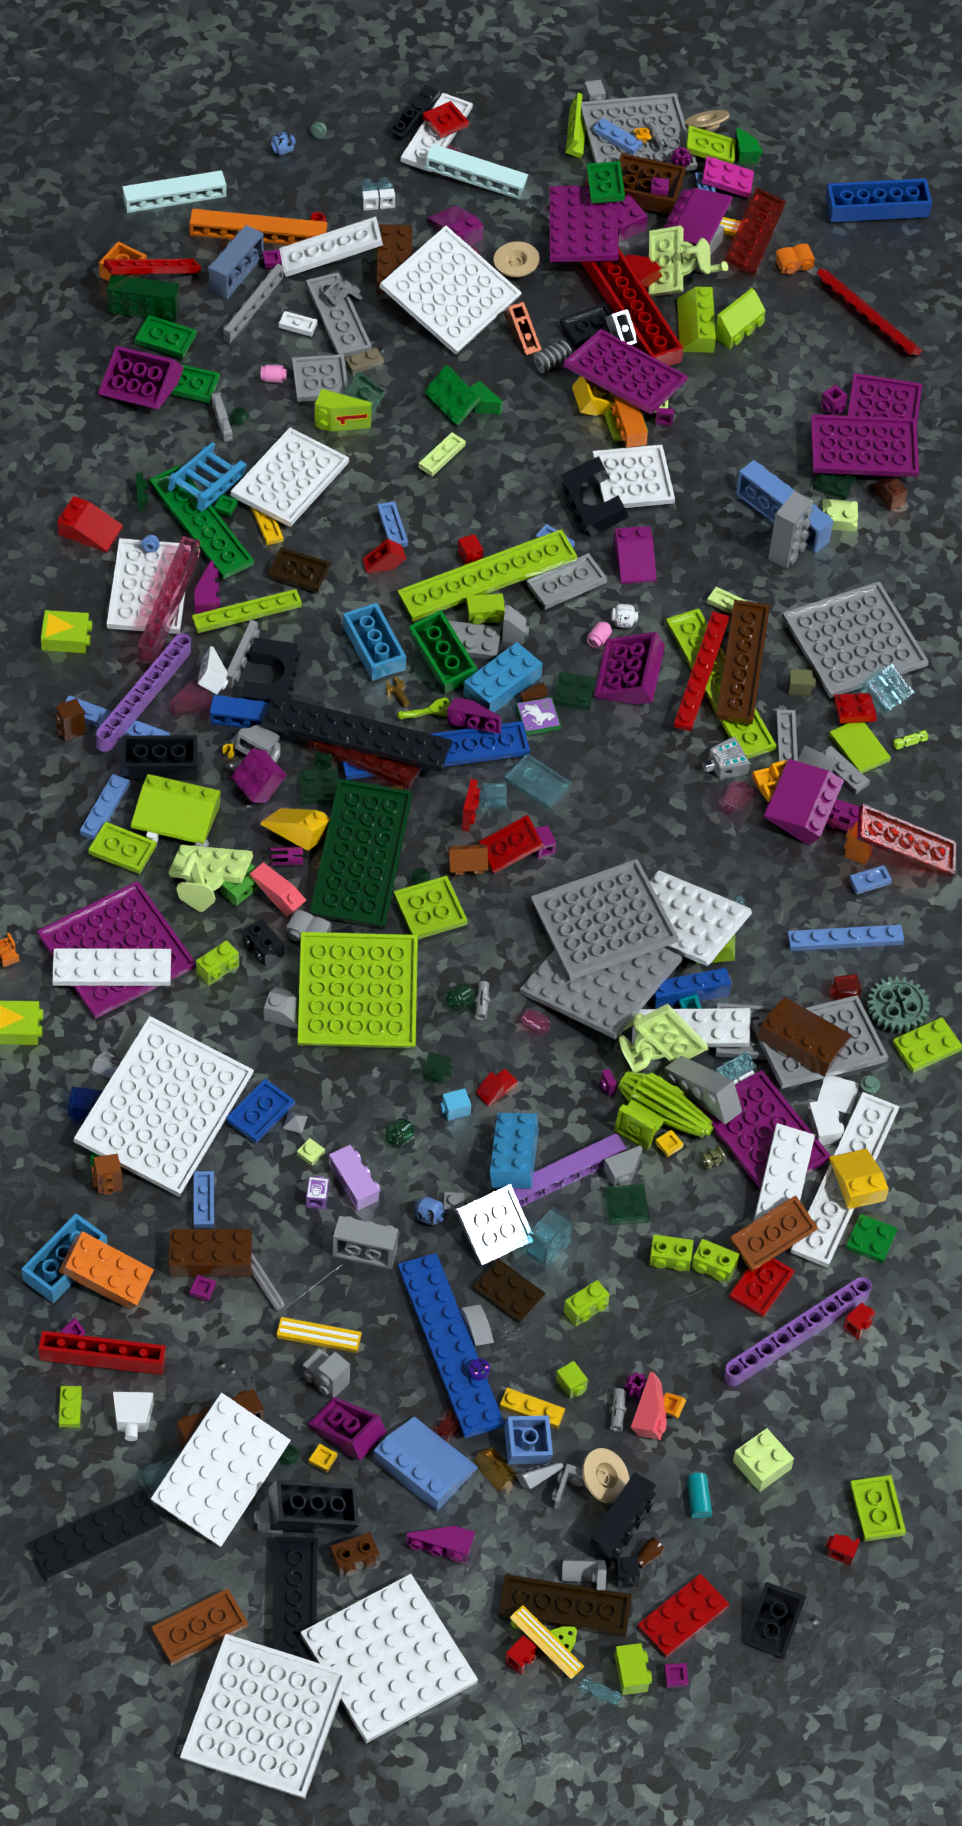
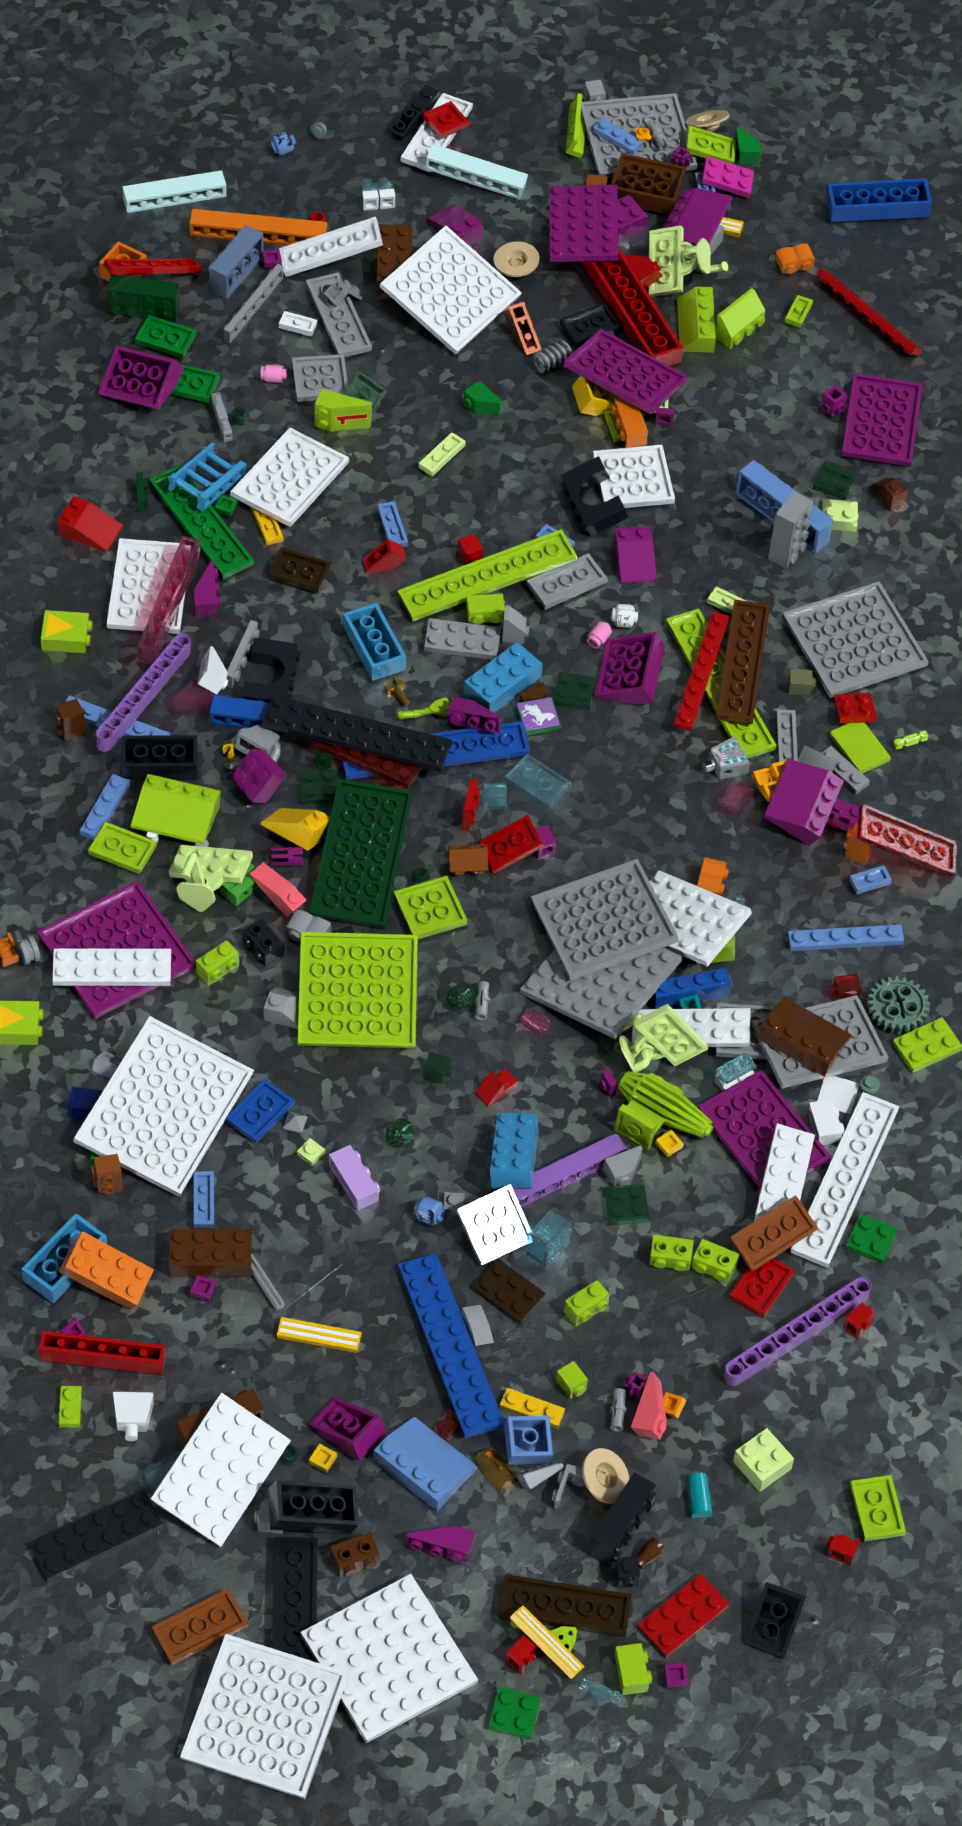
medium blue plate [141,535,160,552] -> none
lime plate [192,589,302,633] -> none
light grey brick [302,1348,350,1399] -> none
medium lavender brick [306,1176,329,1209] -> none
light grey brick [333,1216,399,1269] -> none
dark tan plate [345,348,384,375] -> none
green brick [409,610,477,694] -> none
green plate [424,365,481,425] -> none
medium azure brick [440,1088,471,1121] -> none
dark purple tile [469,1359,490,1380] -> none
light grey bracket [562,1559,606,1590] -> none
green plate [587,161,625,203] -> none
light grey brick [605,309,638,345] -> none
magenta plate [651,177,669,196] -> none
light grey wedge [665,1055,742,1124] -> none
olive bush [700,1145,726,1170] -> none
clear red plate [724,187,786,275] -> none
magenta plate [811,414,919,477] -> none
yellow slope [829,1148,889,1209] -> none
clear light blue slope [863,664,914,714] -> none
none -> light grey wheel [17,935,41,965]
none -> green plate [488,1687,541,1740]
none -> orange brick [697,857,729,895]
none -> lime plate [785,295,813,328]

